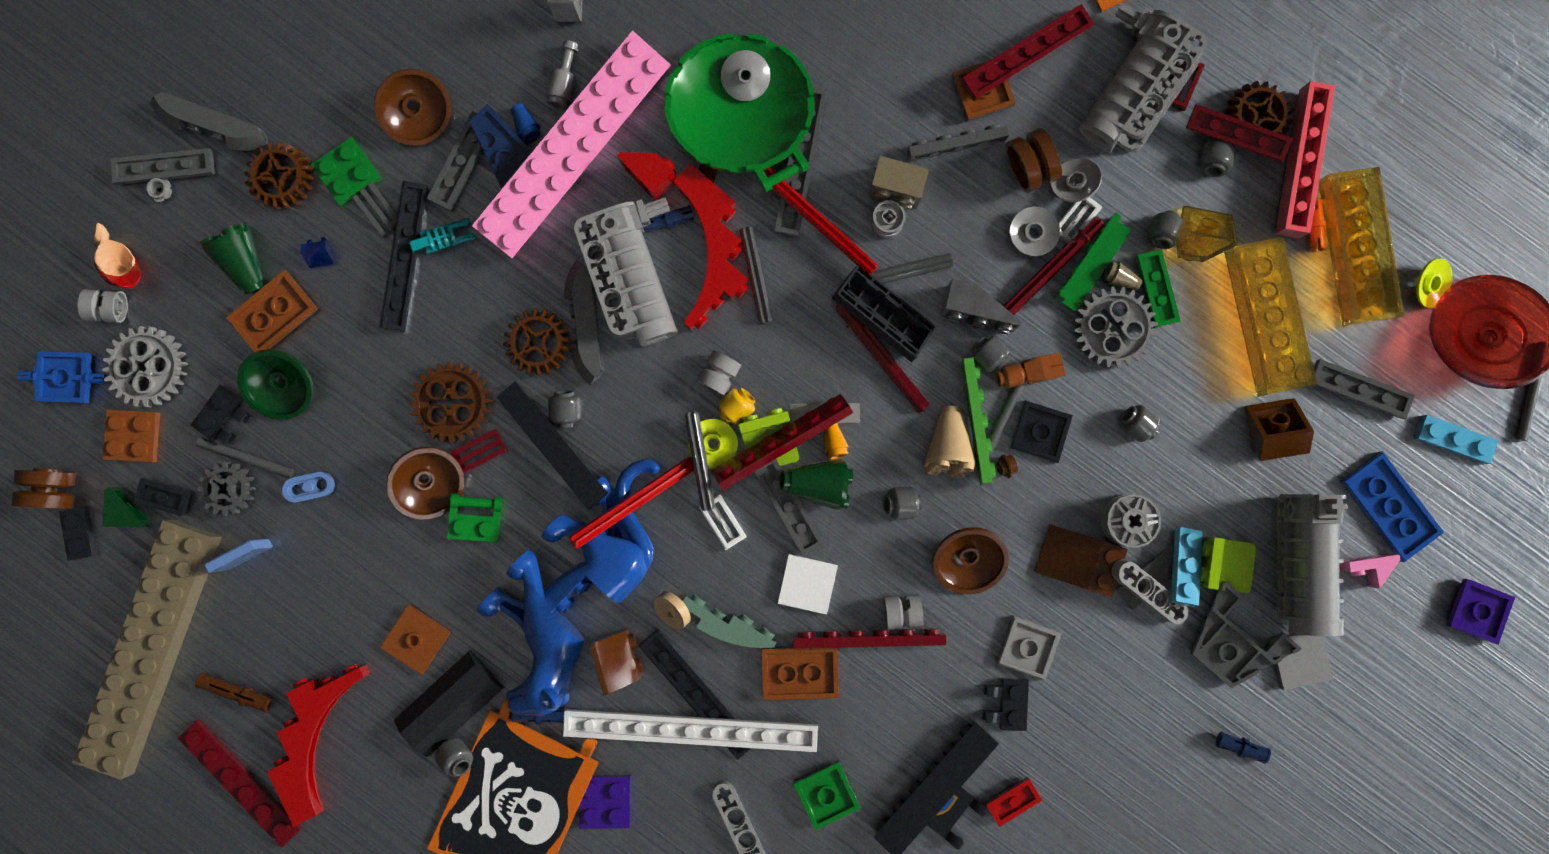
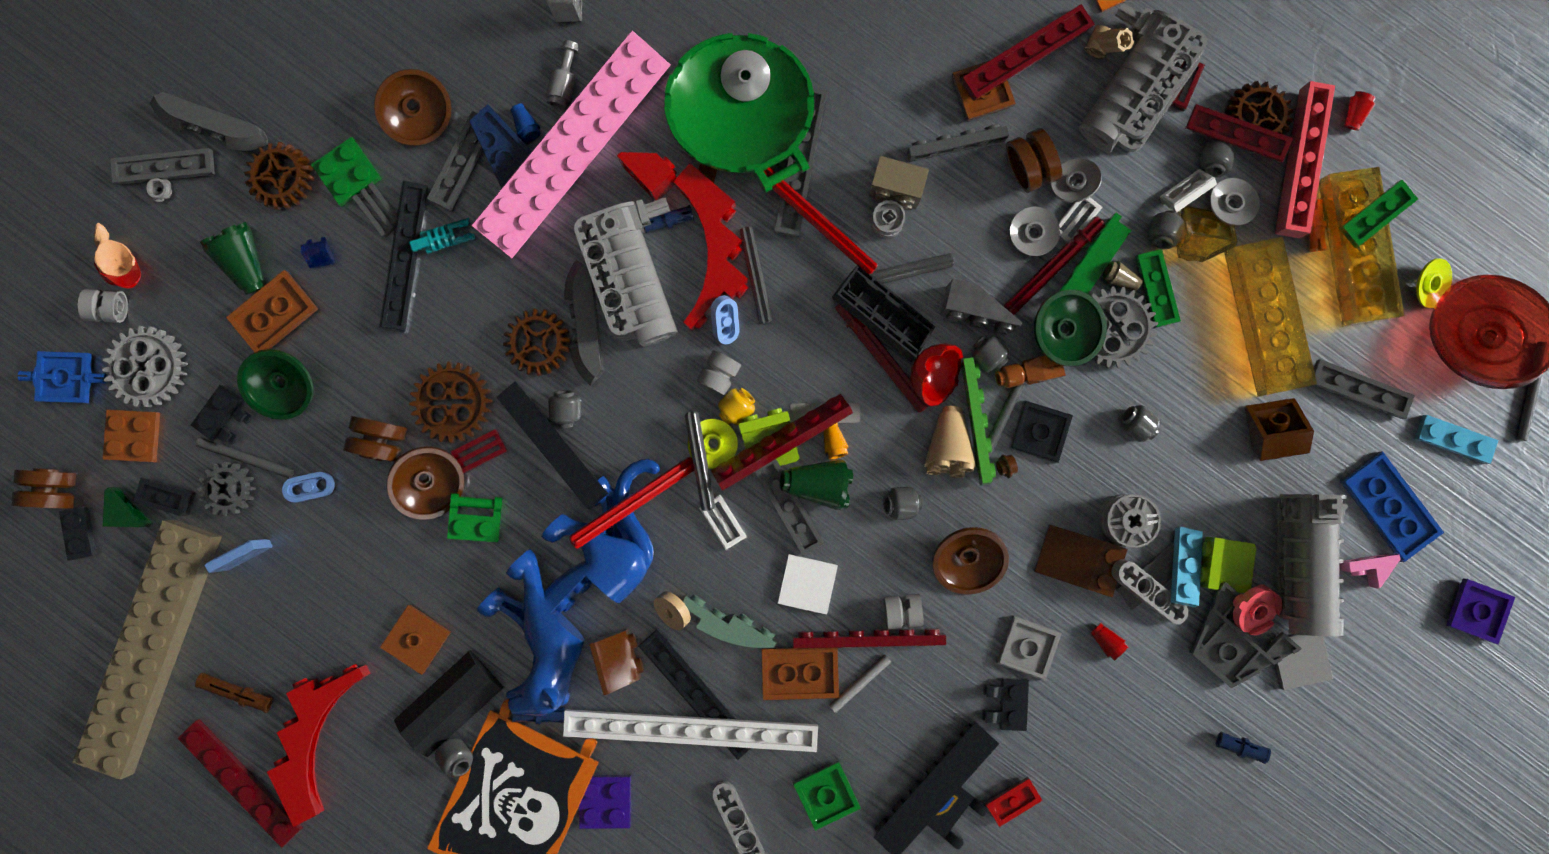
none -> reddish brown wheel [343,416,407,462]
none -> light blue plate [711,295,739,344]
none -> light grey bar [829,655,891,713]
none -> red cylinder [910,343,964,406]
none -> dark green dish [1034,290,1107,366]
none -> tan piece [1085,25,1134,59]
none -> red cone [1091,623,1128,661]
none -> white tile [1160,169,1217,213]
none -> light grey dish [1210,178,1260,226]
none -> coral plate [1233,584,1282,636]
none -> green plate [1339,180,1418,248]
none -> red cone [1344,91,1375,131]

